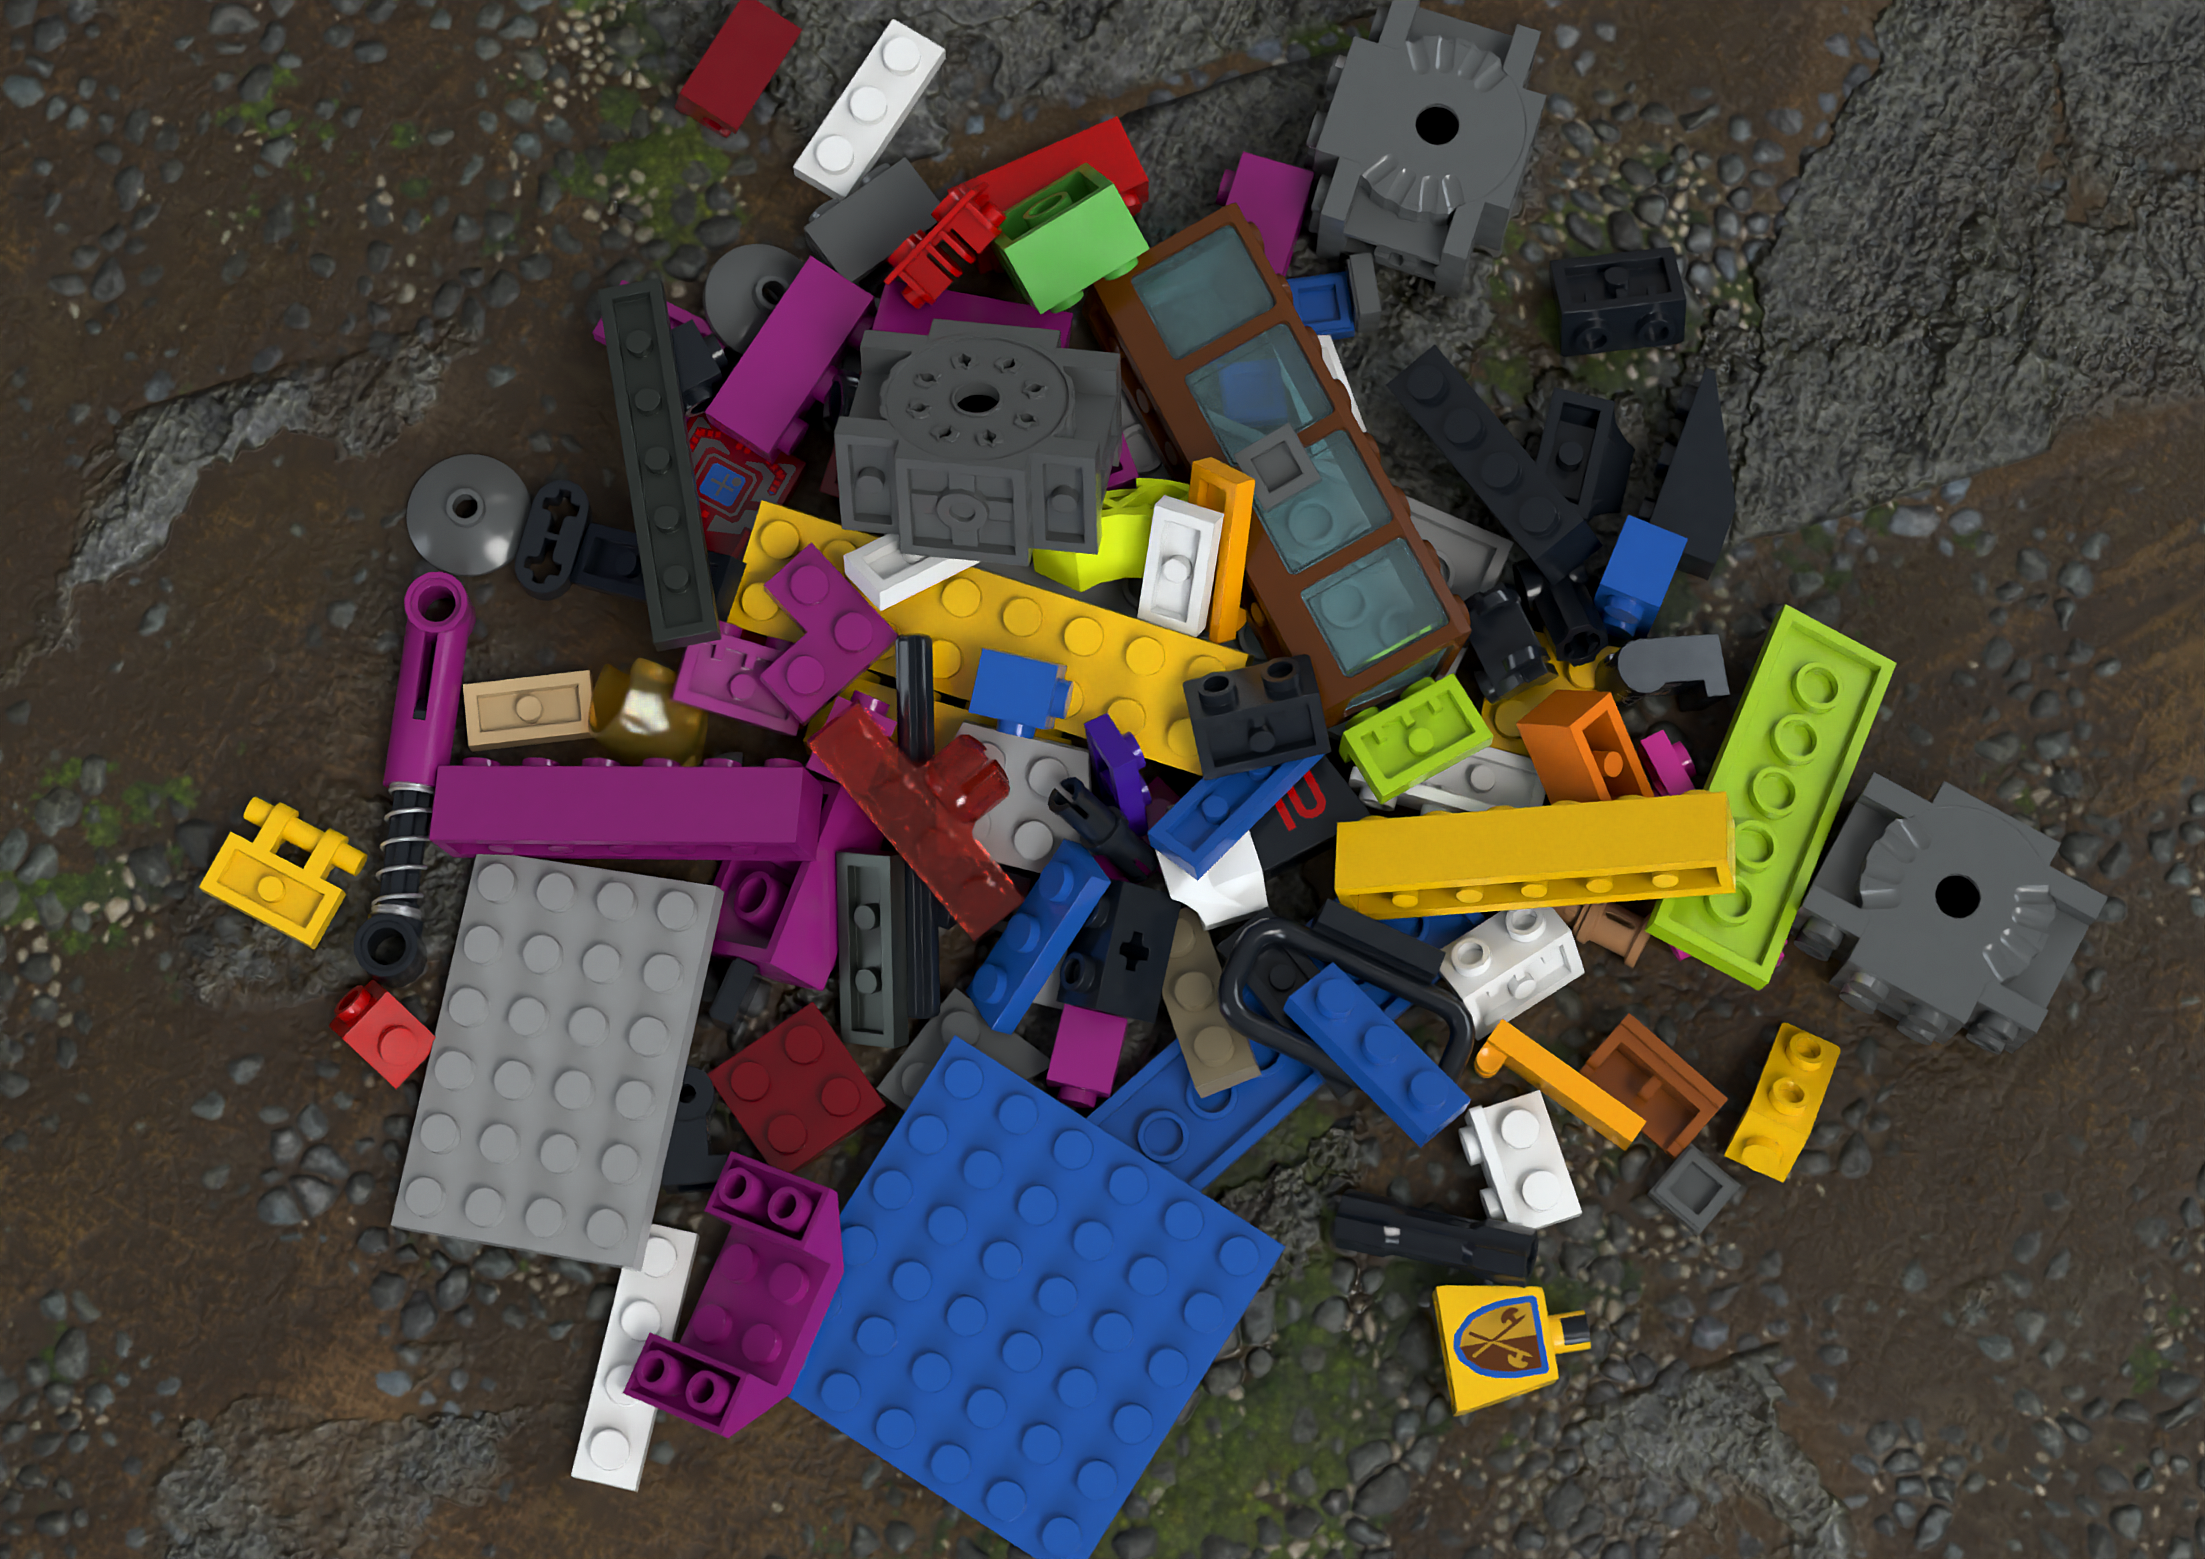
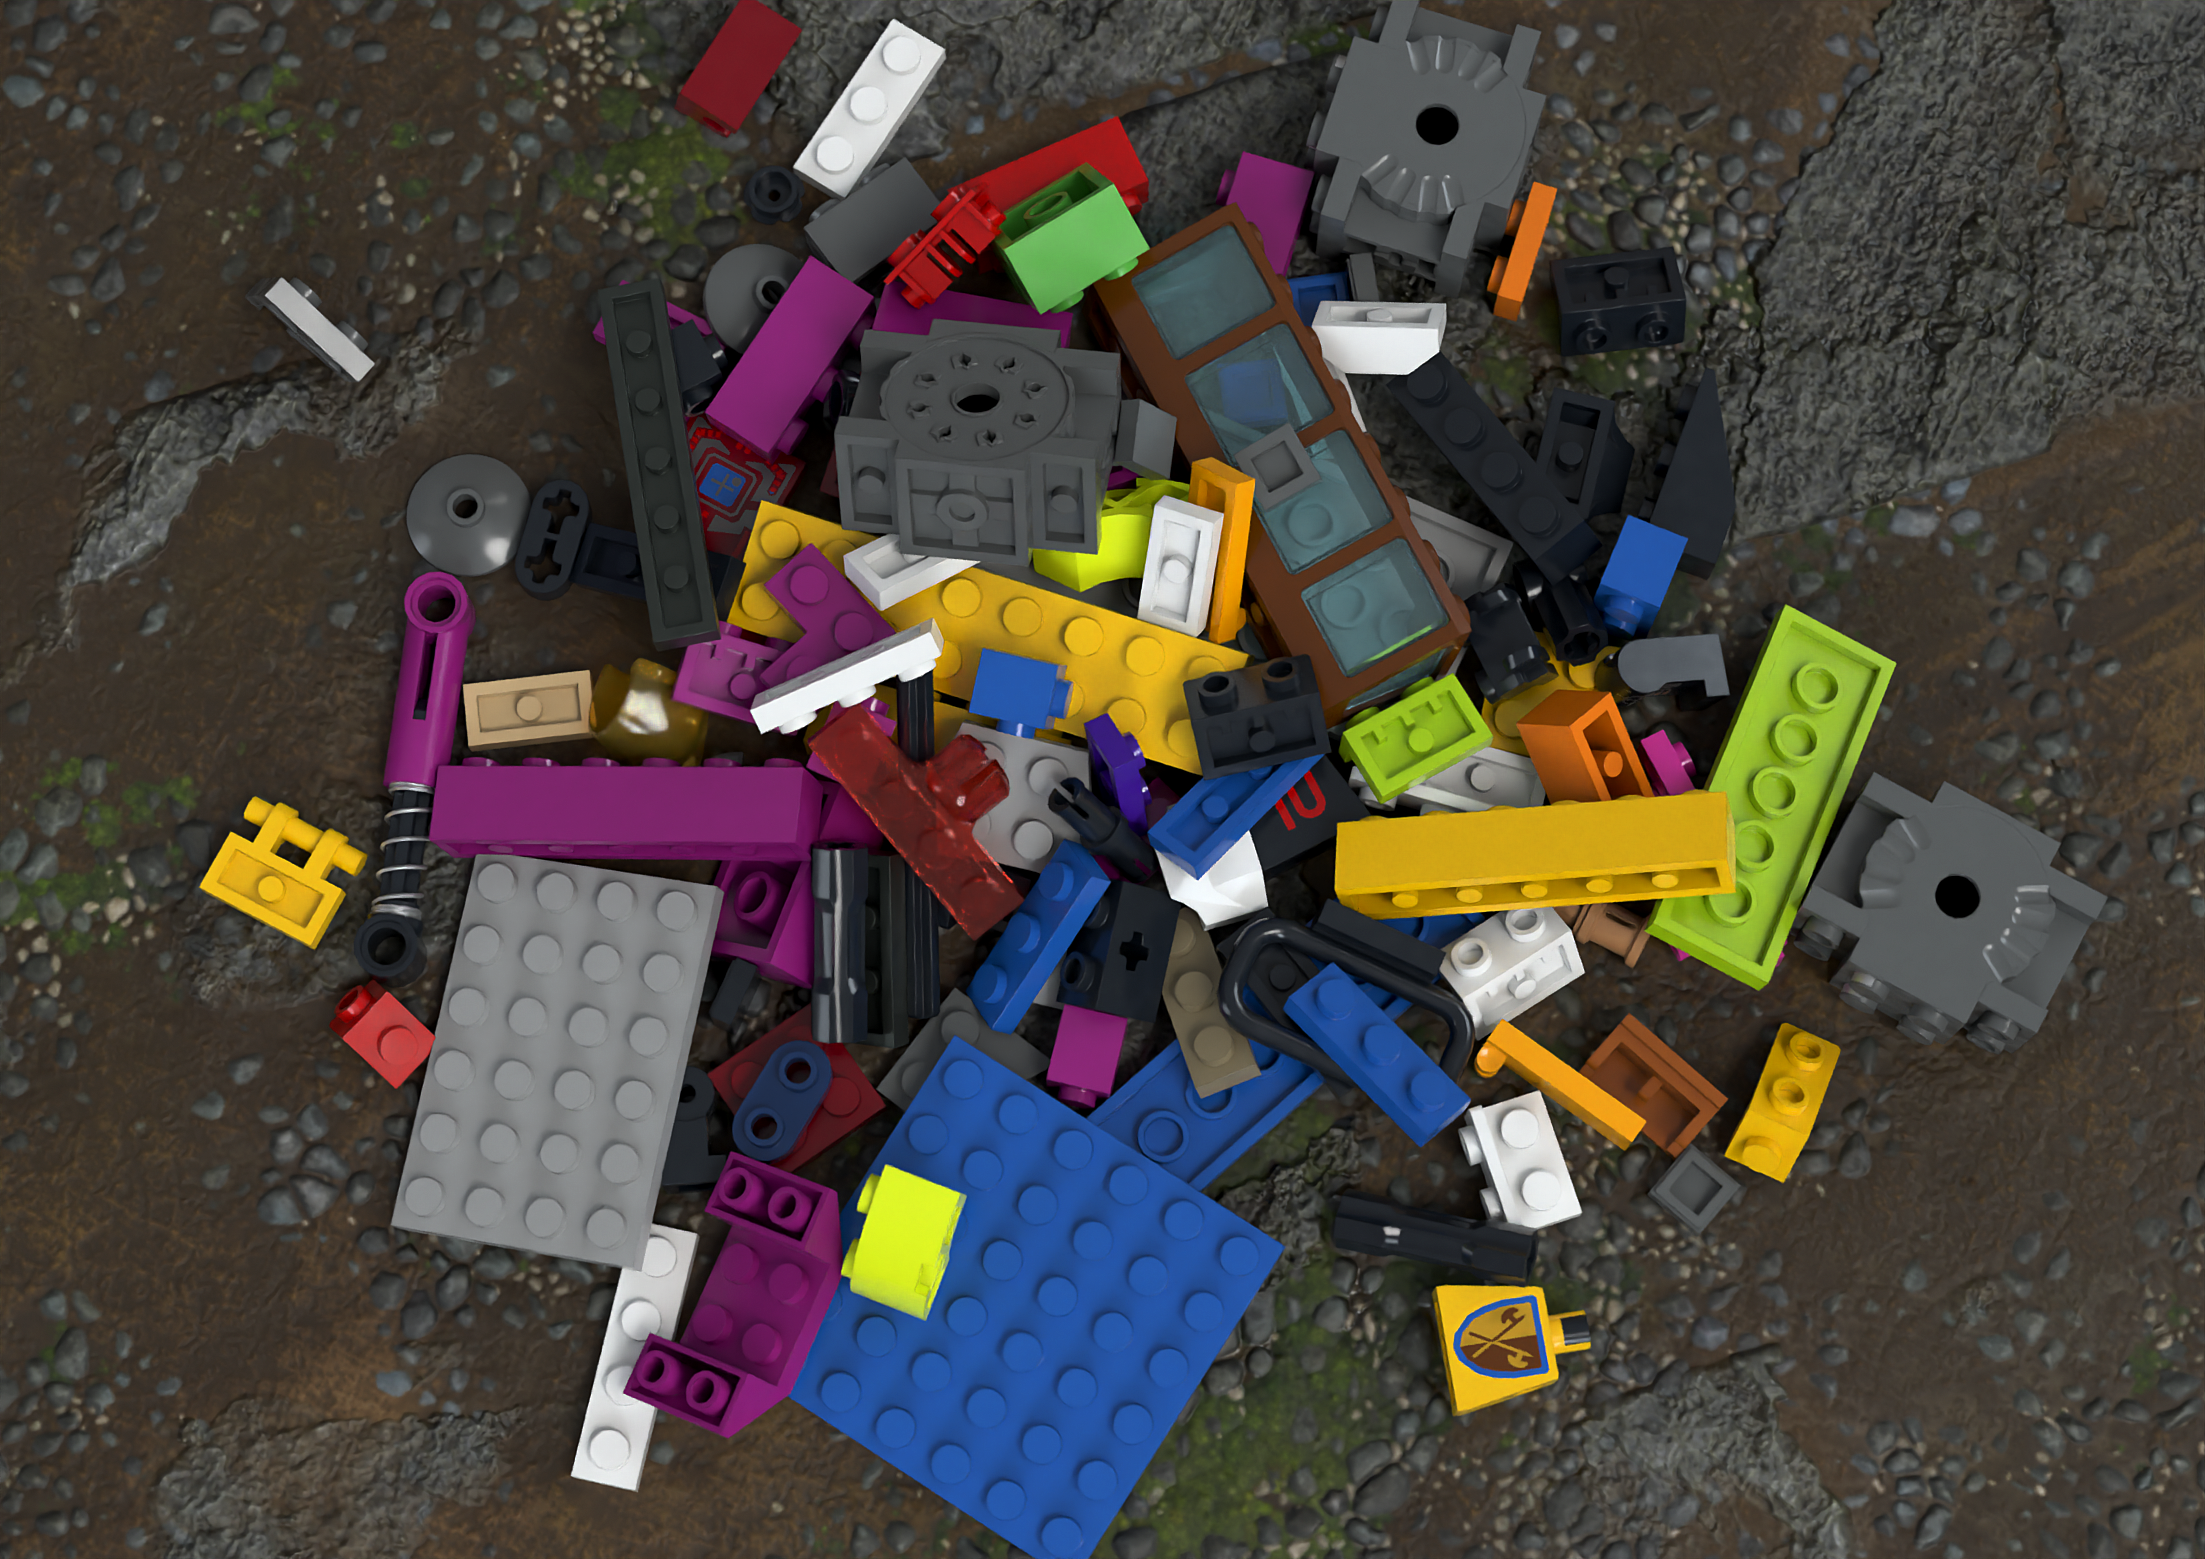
none -> wing [245,277,375,382]
none -> dark blue plate [732,1040,833,1164]
none -> black plate [744,165,805,225]
none -> white plate [750,617,944,734]
none -> black axle [811,840,868,1043]
none -> neon yellow brick [841,1164,967,1321]
none -> dark grey tile [1114,399,1177,481]
none -> white slope [1312,301,1446,375]
none -> orange plate [1487,182,1557,322]

